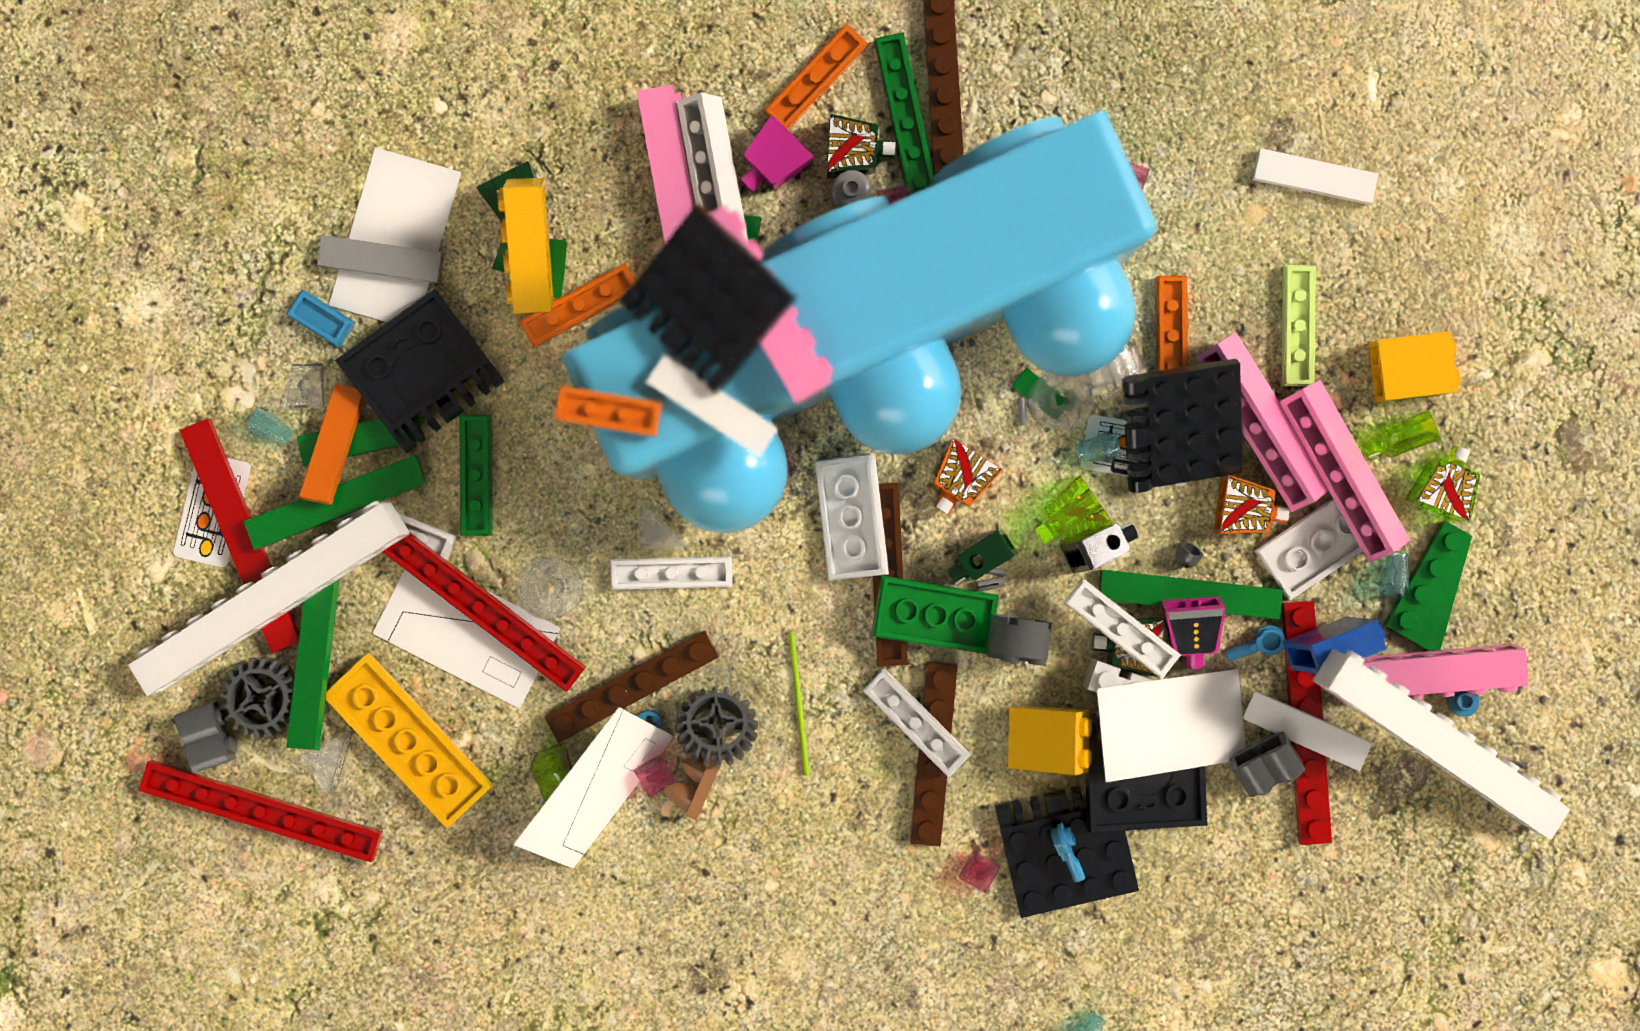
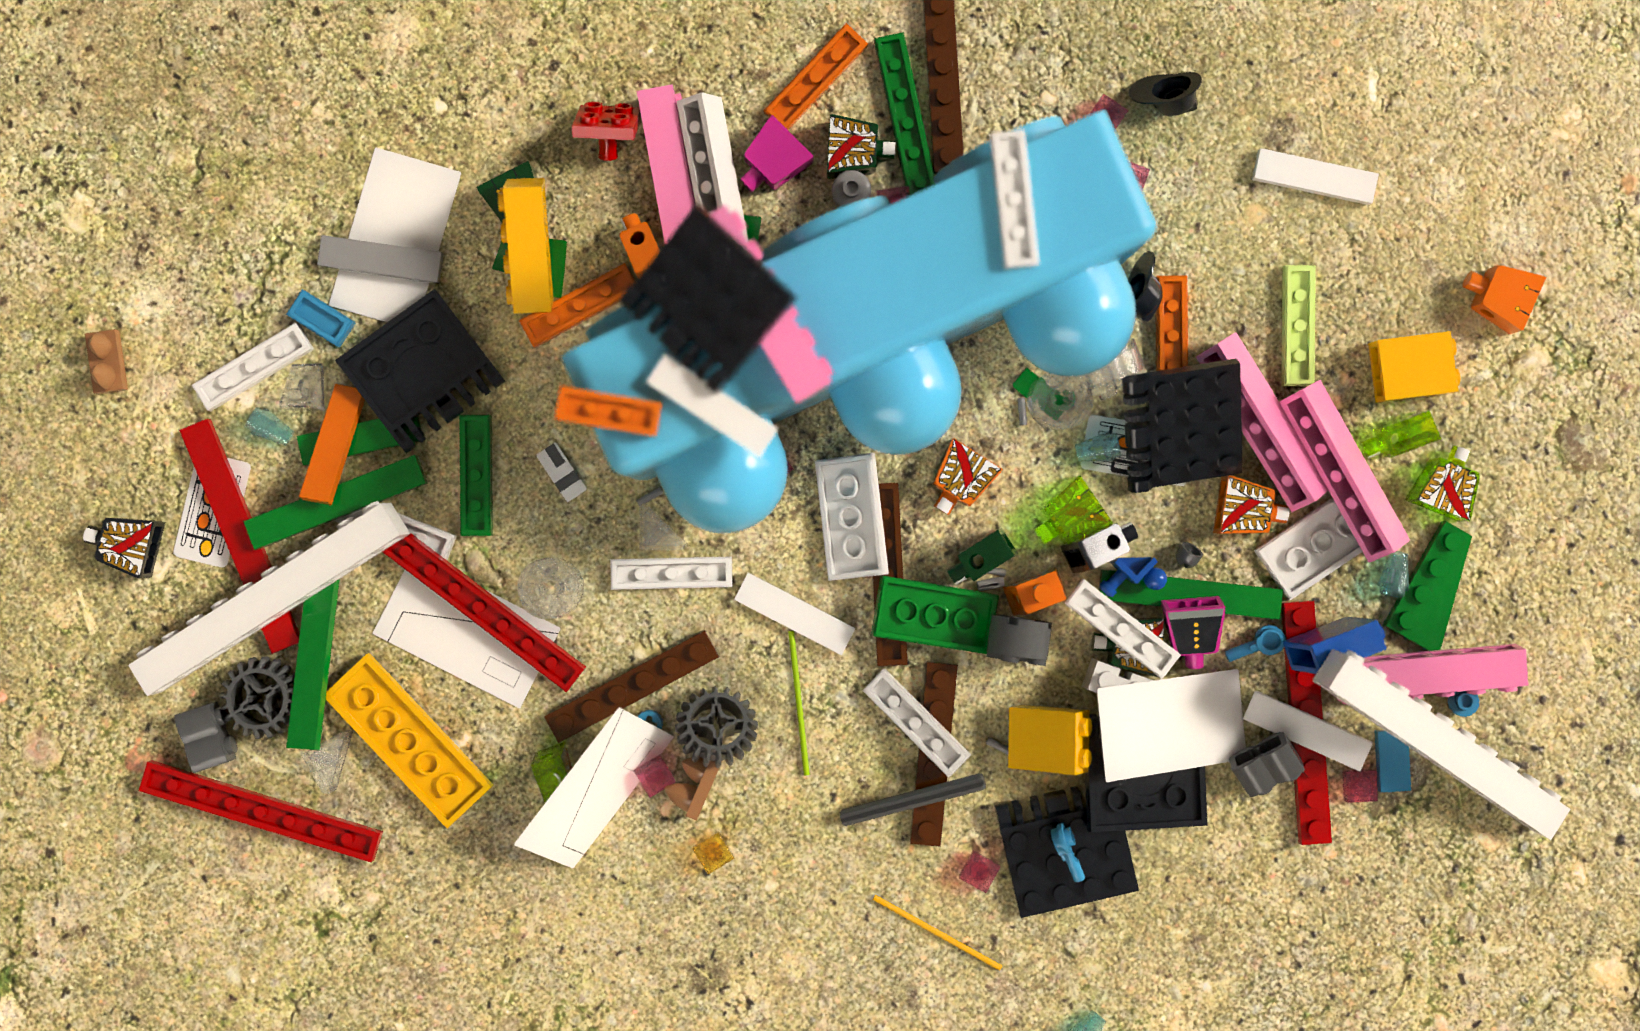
none -> torso [83,518,166,578]
none -> medium nougat tile [85,329,128,394]
none -> white tile [192,323,314,412]
none -> white sticker [537,443,587,502]
none -> red plate [572,101,641,161]
none -> orange torso [619,213,660,278]
none -> light grey piece [636,487,663,506]
none -> clear yellow plate [692,831,735,875]
none -> white tile [734,572,855,655]
none -> dark grey axle [840,773,986,826]
none -> yellow piece [873,895,1002,971]
none -> light grey piece [986,737,1008,755]
none -> white tile [989,130,1039,269]
none -> orange torso [1002,567,1067,616]
none -> clear pink plate [1088,93,1129,130]
none -> blue piece [1099,557,1167,597]
none -> black piece [1128,251,1163,322]
none -> black piece [1129,72,1202,117]
none -> clear pink plate [1342,769,1378,803]
none -> dark azure tile [1374,730,1411,792]
none -> orange torso [1462,265,1547,334]

